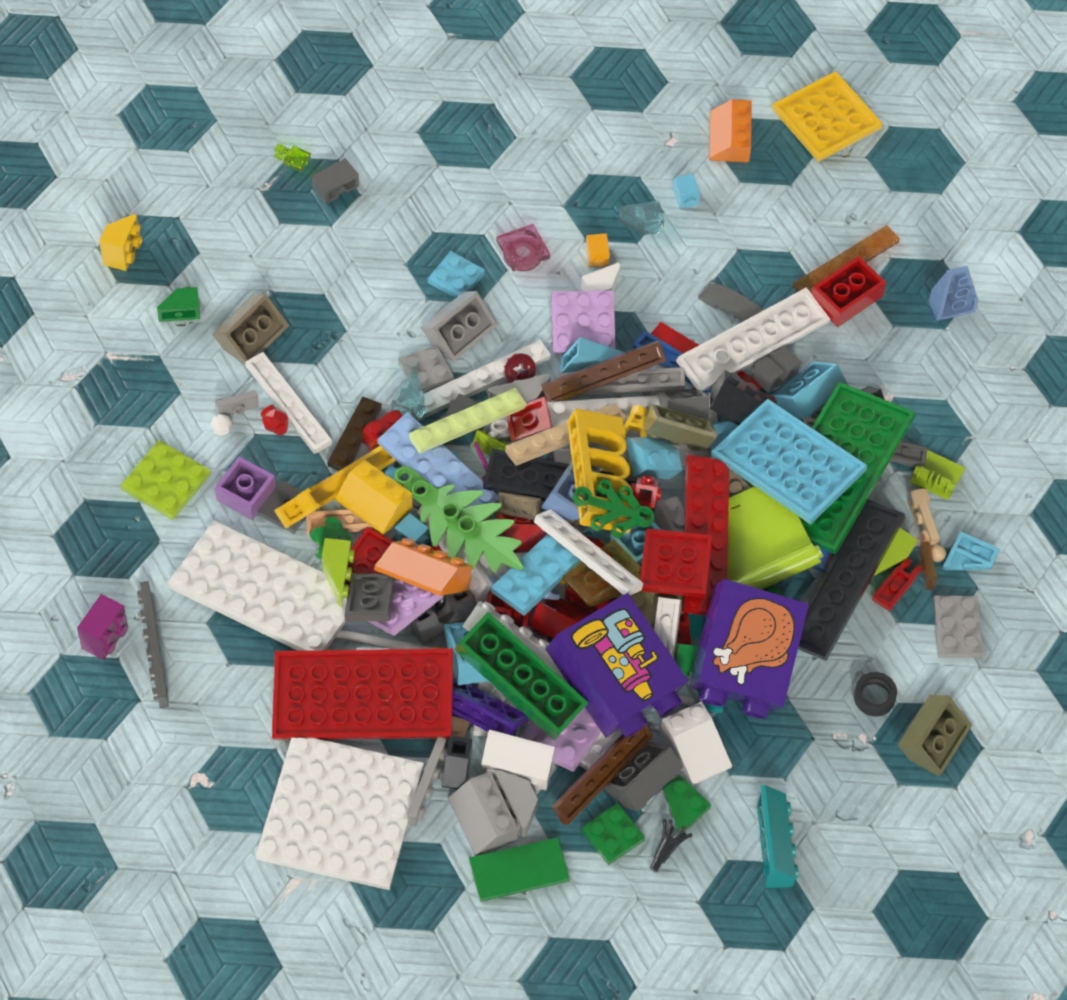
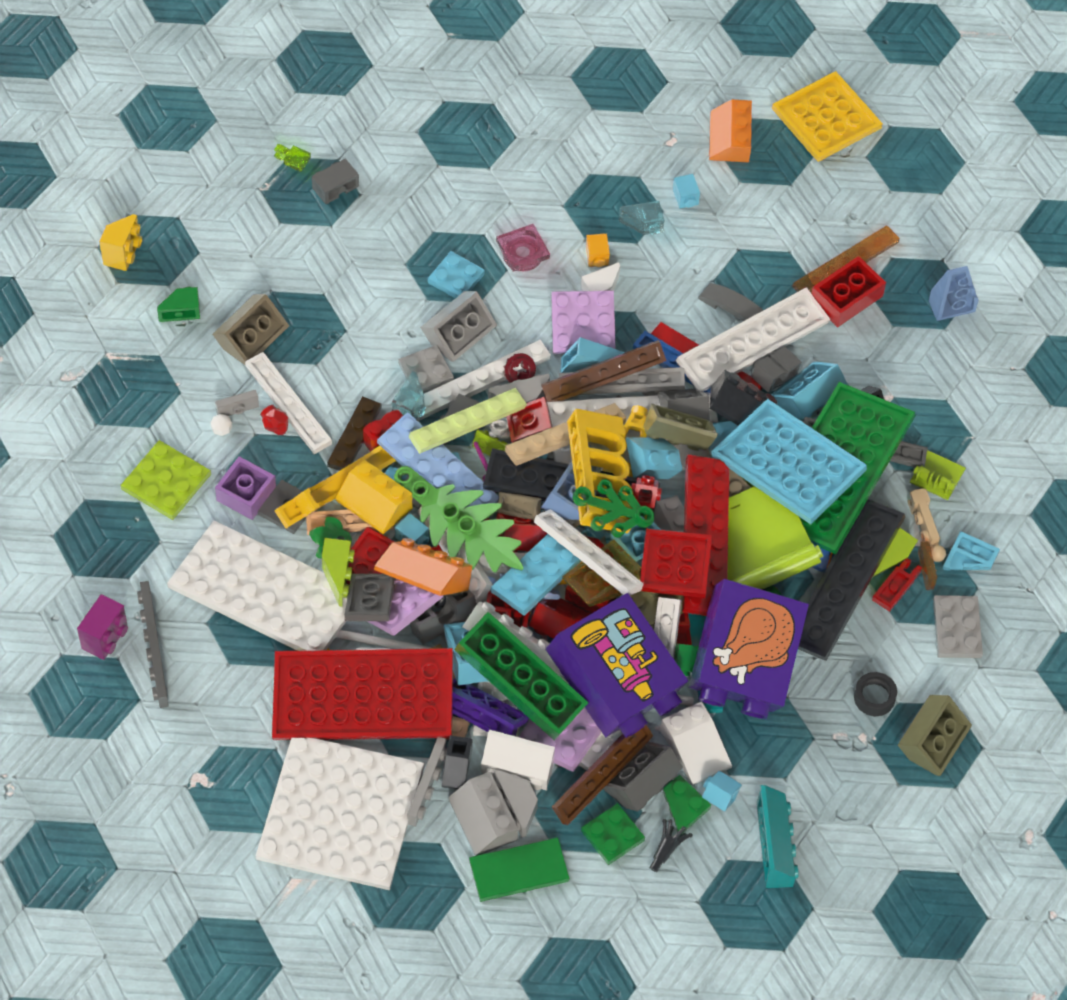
none -> medium azure brick [702,771,742,812]

